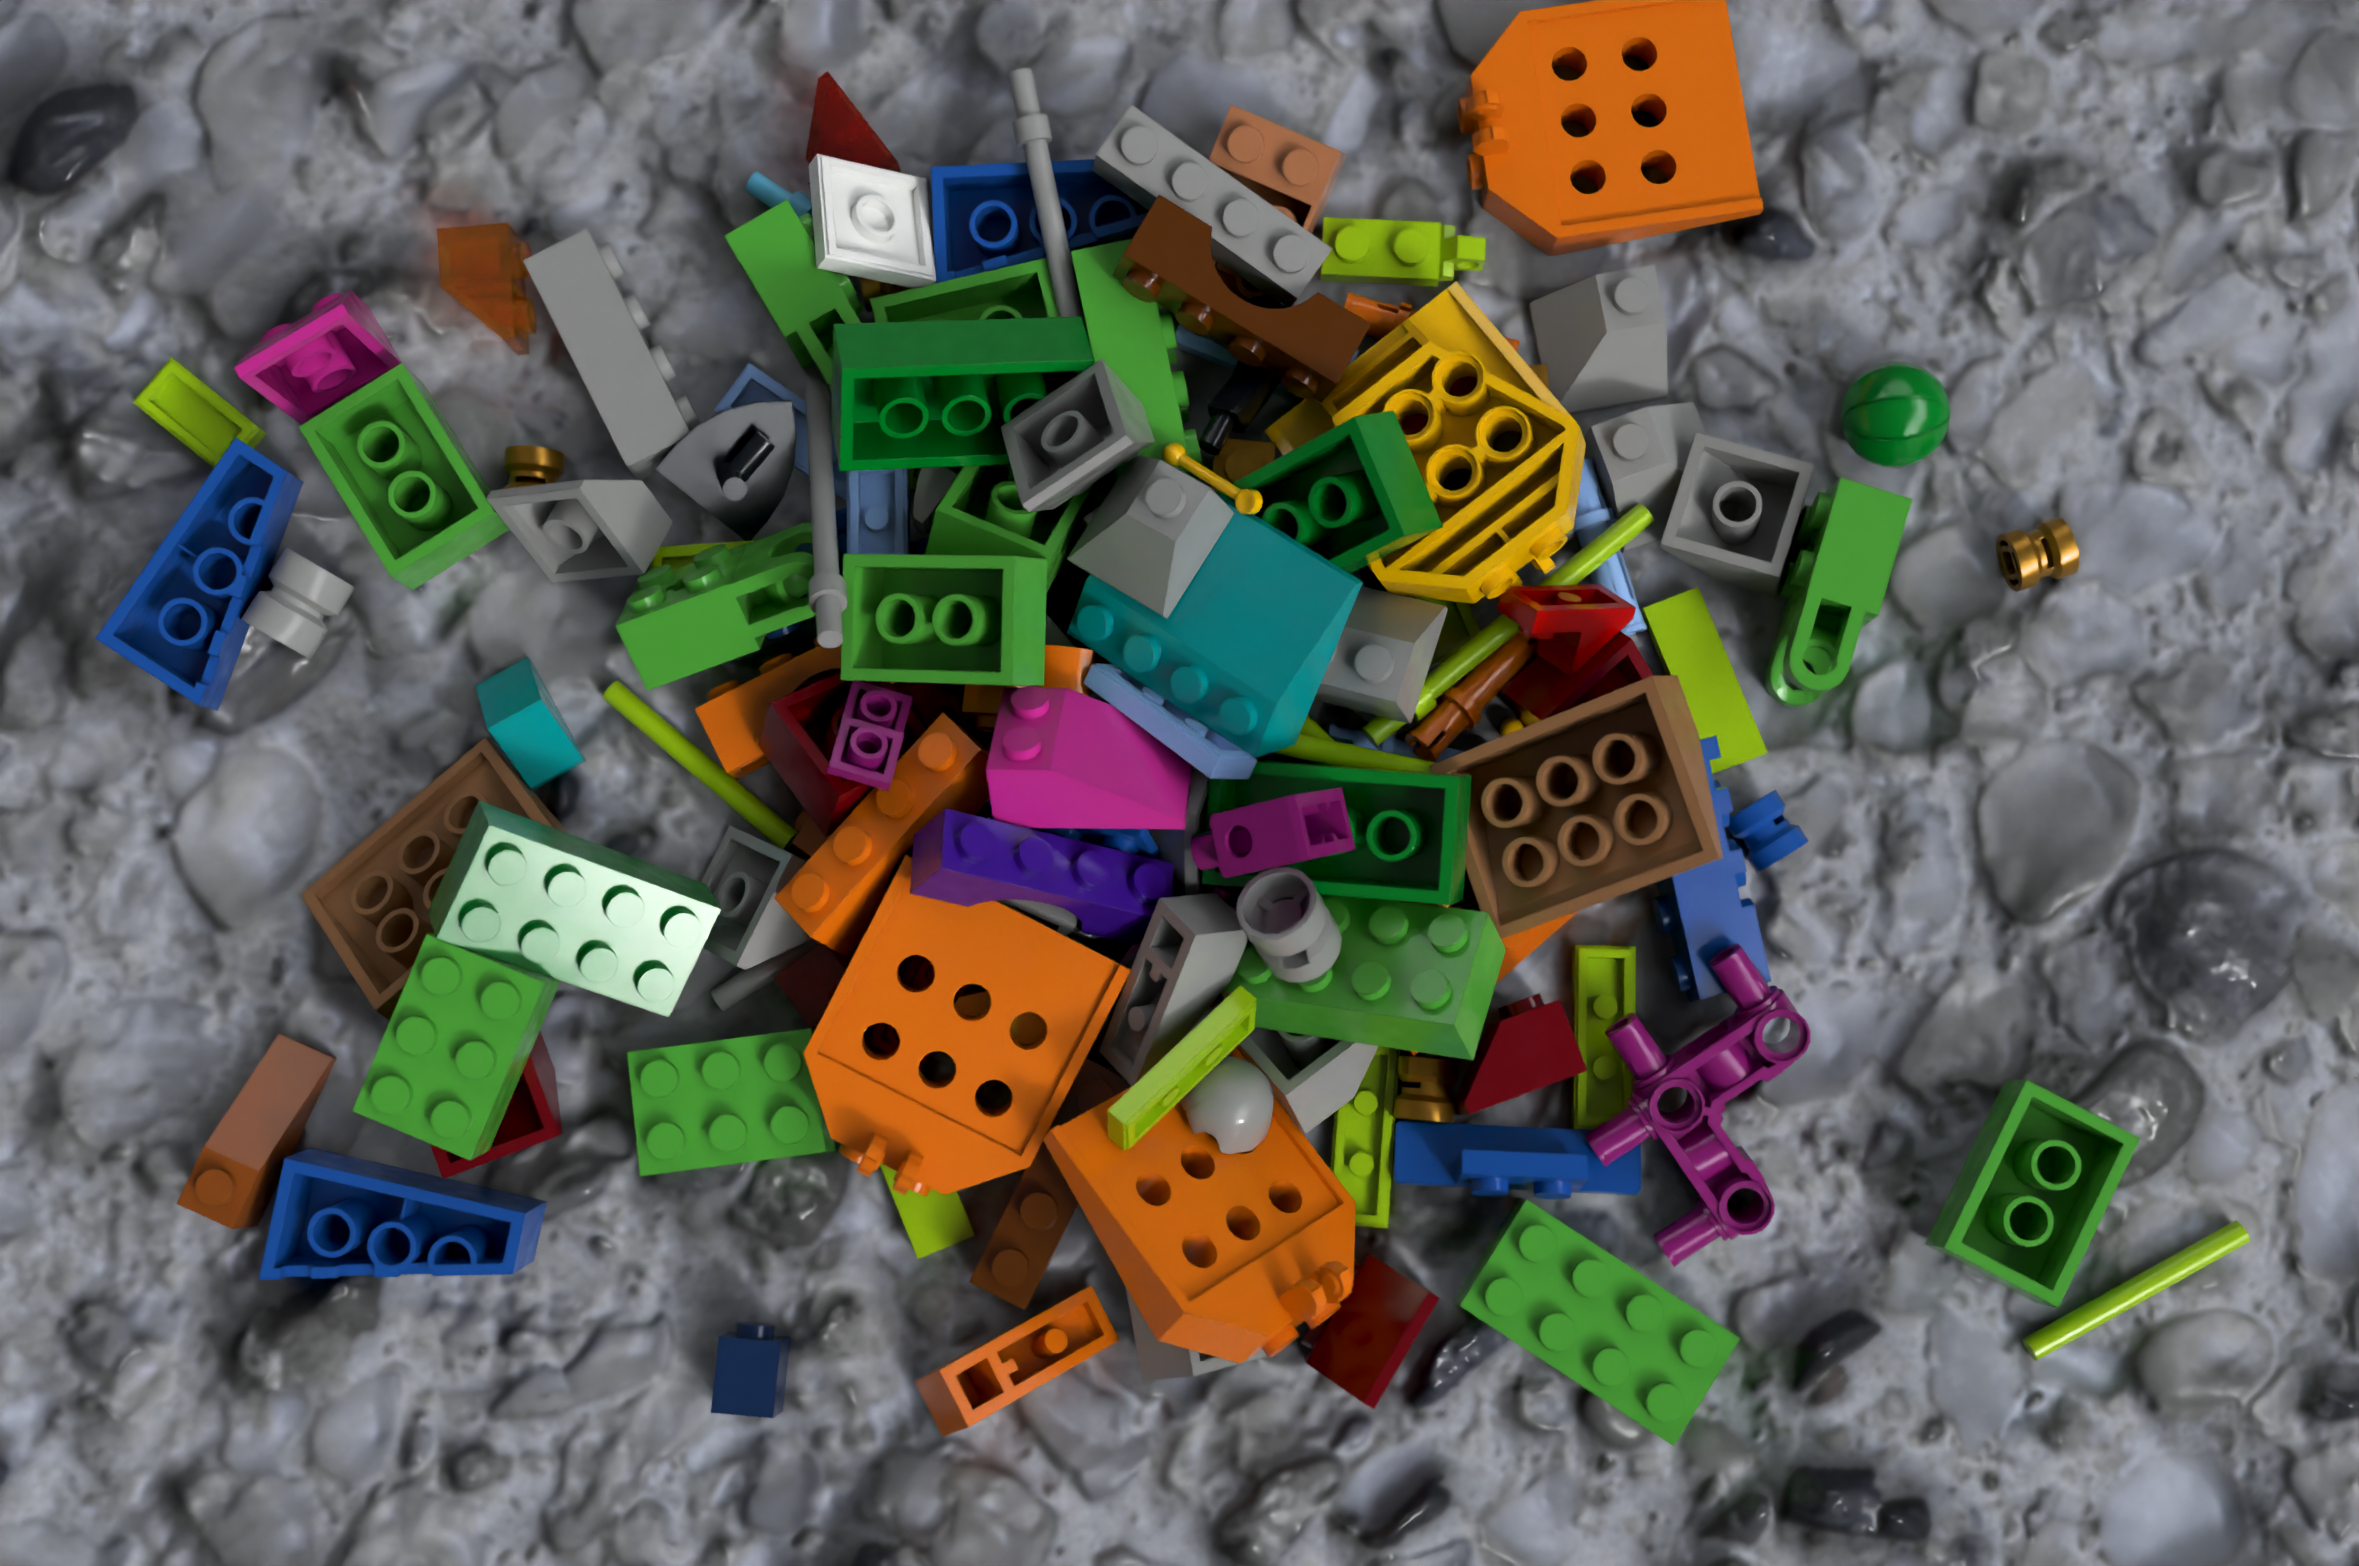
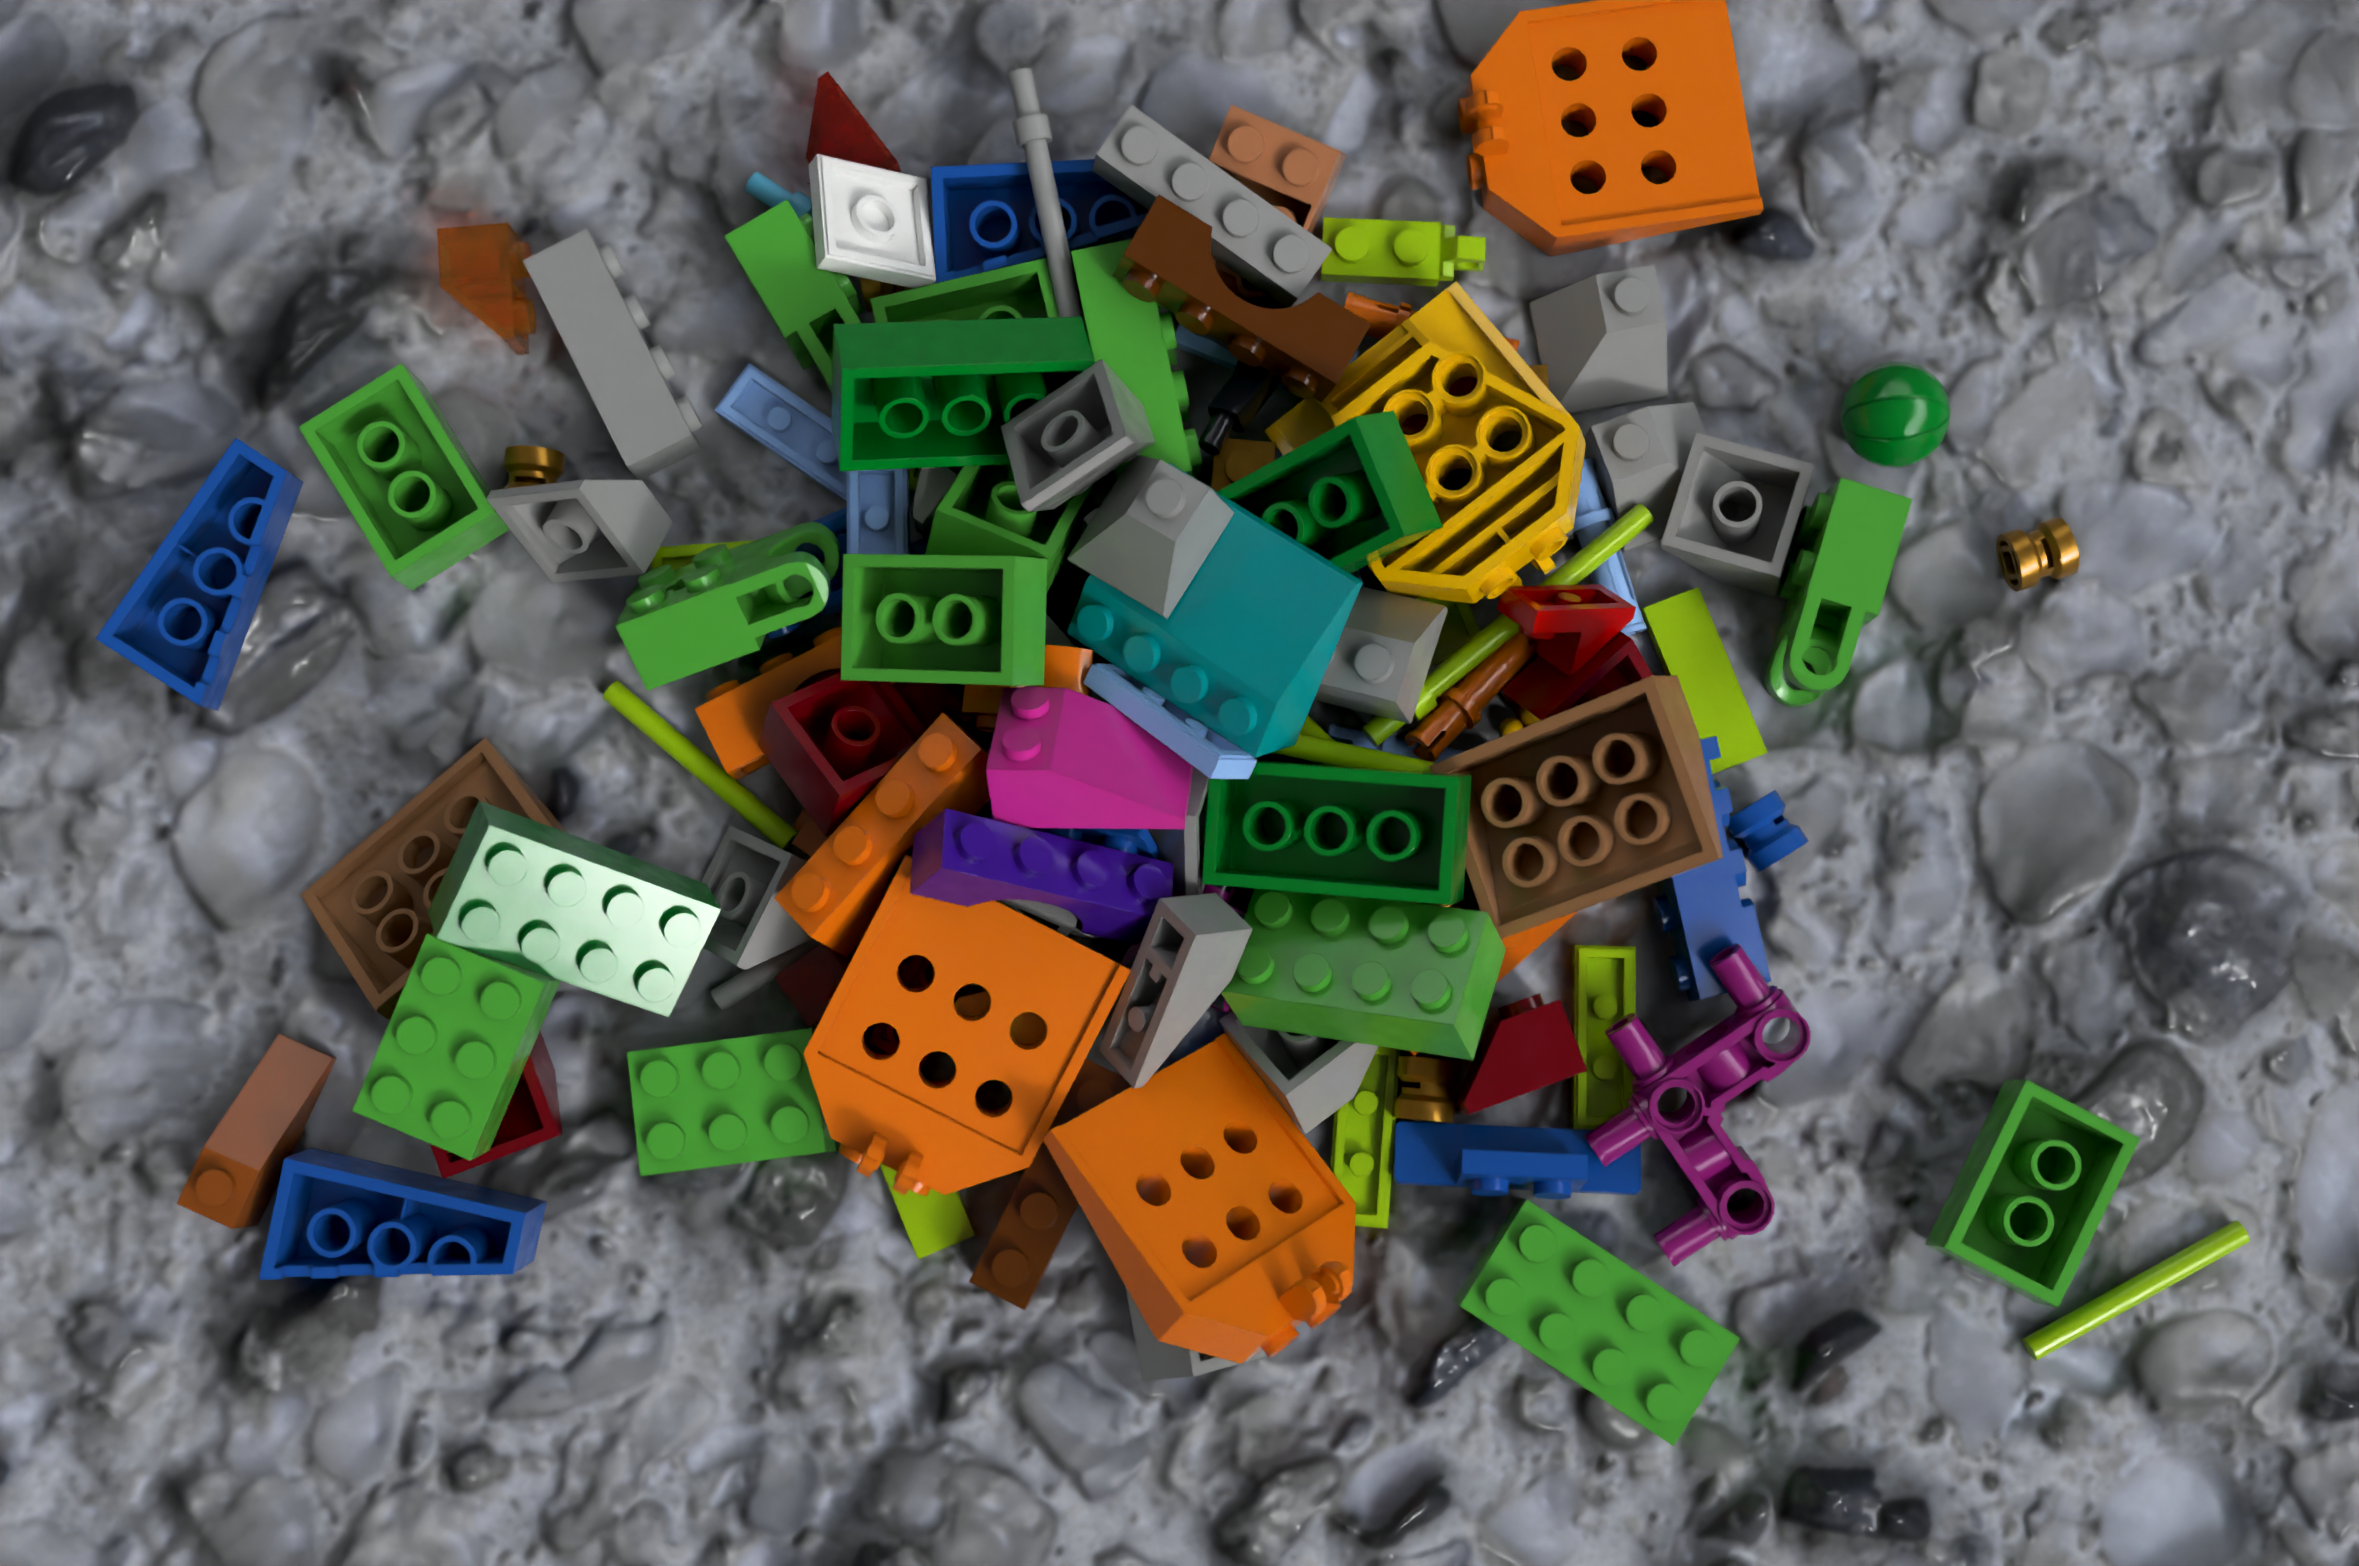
lime tile [133,357,267,468] -> none
dark pink slope [234,290,402,425] -> none
light grey wheel [241,547,355,659] -> none
teal slope [475,657,586,790] -> none
black shield [655,400,797,541] -> none
dark blue brick [711,1322,790,1418] -> none
light grey bar [805,379,847,648] -> none
magenta slope [827,681,913,791] -> none
orange slope [914,1285,1120,1437] -> none
lime tile [1107,985,1257,1151] -> none
yellow hinge [1162,442,1263,515] -> none
light grey hair [1180,1056,1274,1154] -> none
magenta torso [1190,787,1355,878] -> none
light grey wheel [1236,867,1342,983] -> none
dark red slope [1300,1251,1440,1409] -> none

